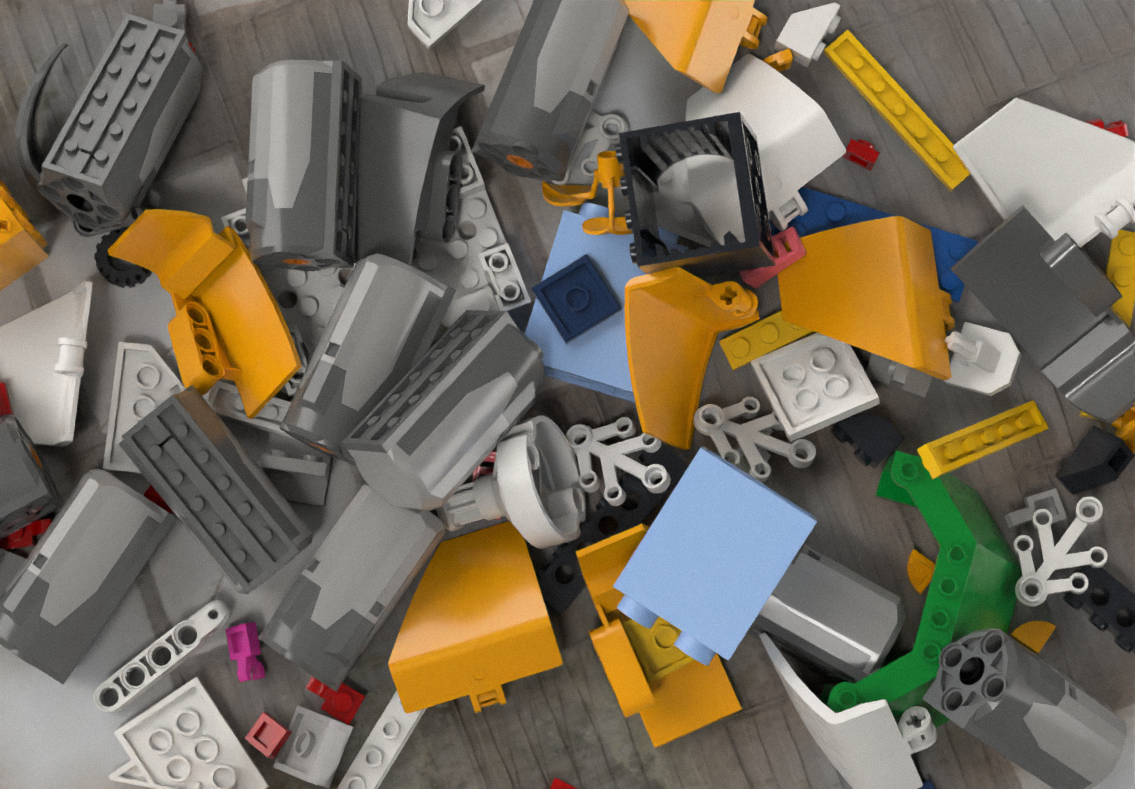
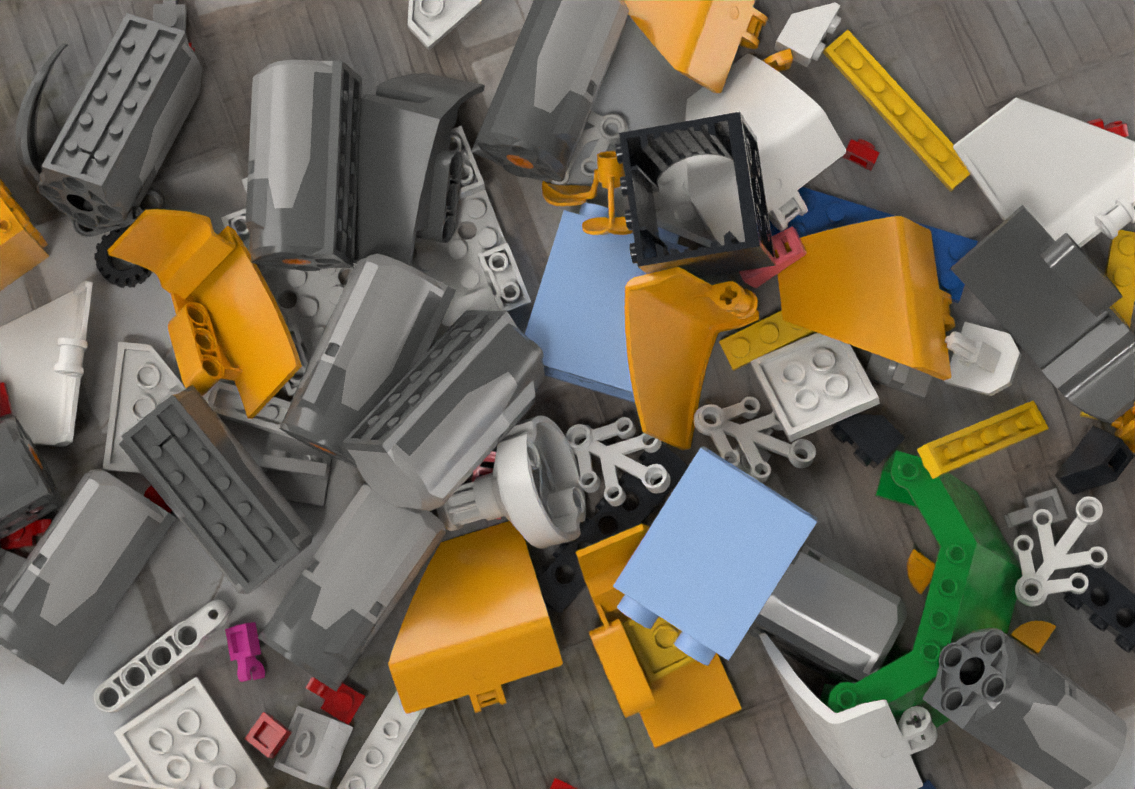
dark blue tile [531,254,622,345] -> none

